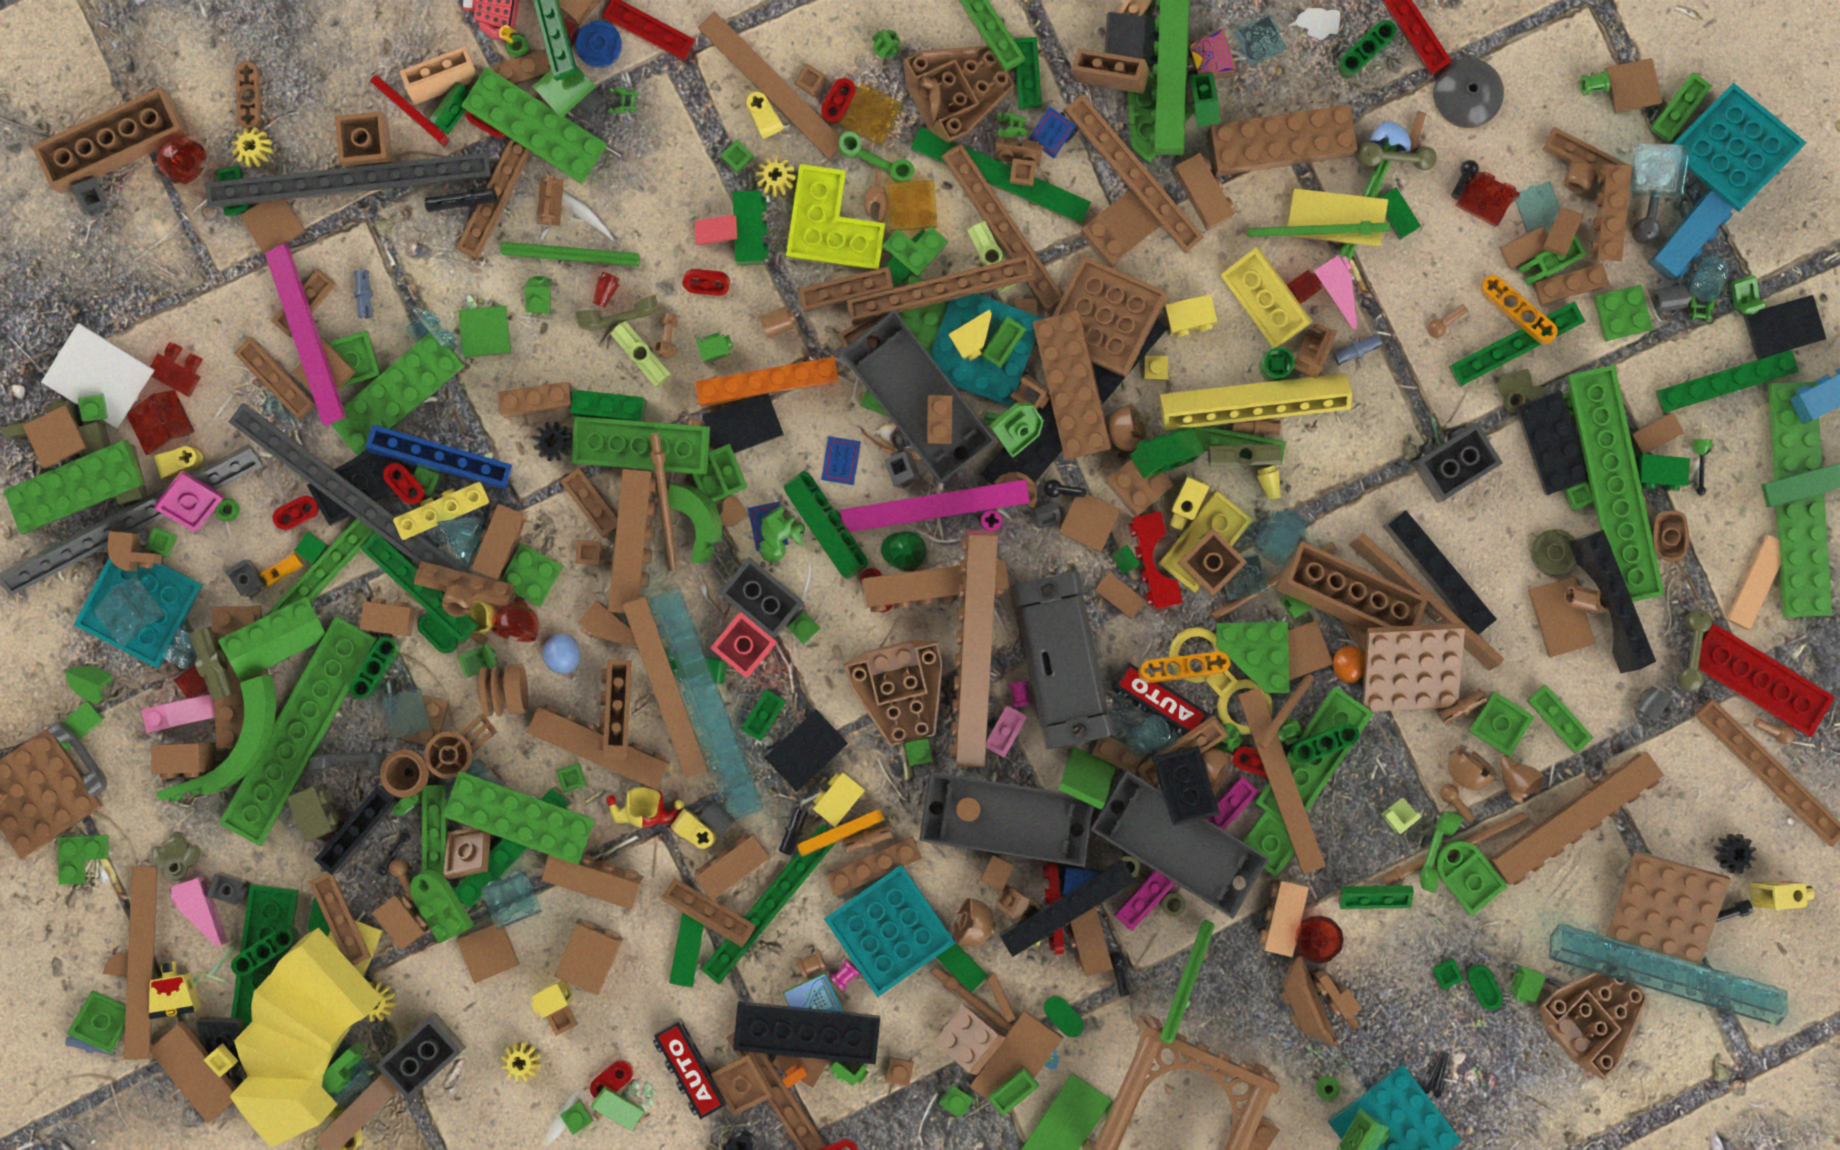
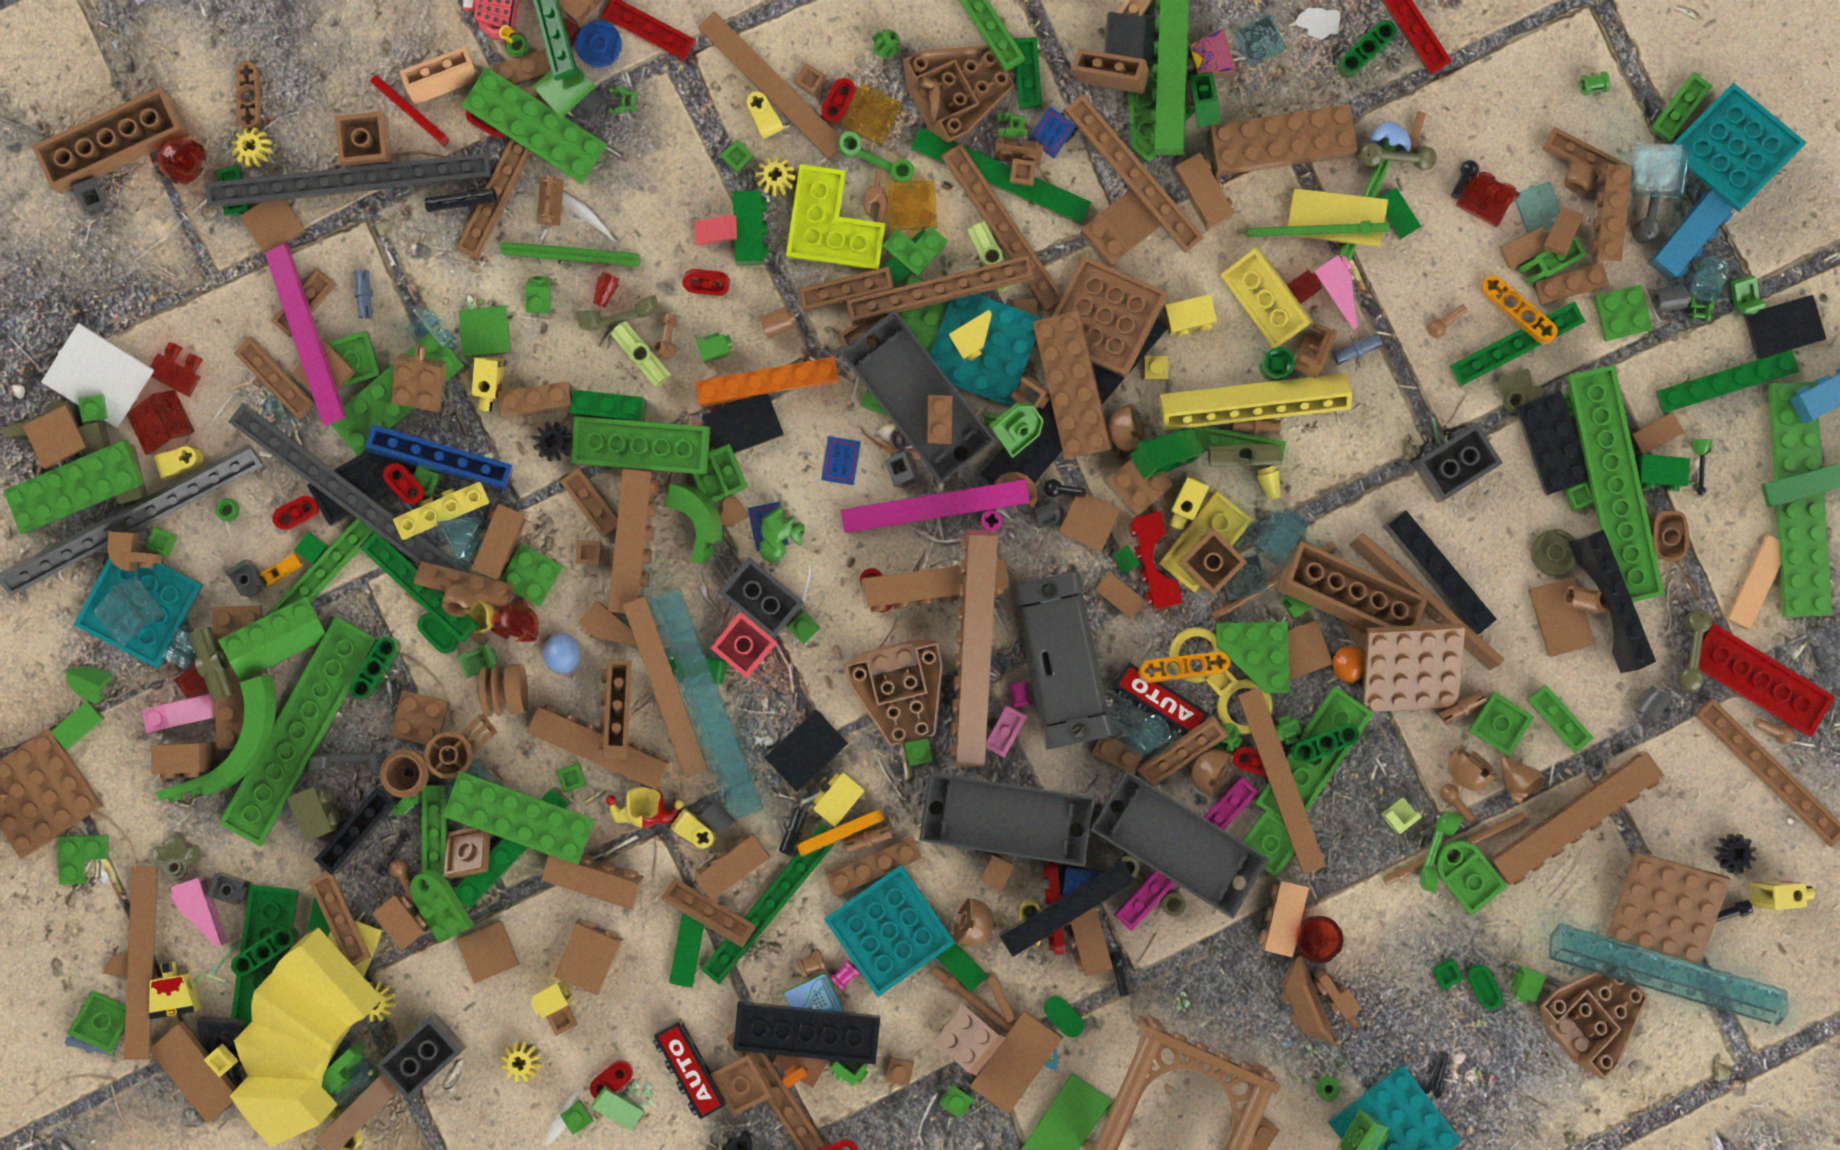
dark grey piece [48,721,107,797] -> none
dark pink plate [154,470,223,533] -> none
medium nougat brick [359,598,416,636] -> none
clear light blue piece [382,688,431,739] -> none
green plate [429,82,470,134] -> none
clear light blue bracket [480,872,542,930] -> none
medium nougat bar [650,433,678,571] -> none
green plate [741,689,786,741] -> none
green beam [784,471,868,579] -> none
green piece [881,531,926,571] -> none
medium nougat tile [956,798,980,822] -> none
bright green tile [981,316,1027,369] -> none
bright green tile [988,1067,1040,1116] -> none
medium nougat plate [995,884,1030,921] -> none
bright green tile [1058,746,1116,810] -> none
black tile [1152,746,1220,826] -> none
bright green axle [1160,920,1215,1044] -> none
medium nougat bar [1257,674,1314,749] -> none
green plate [1339,885,1414,909] -> none
dark grey dish [1433,58,1504,128] -> none
medium nougat tile [1604,58,1662,114] -> none
none -> medium nougat plate [392,344,447,412]
none -> light yellow torso [472,357,507,411]

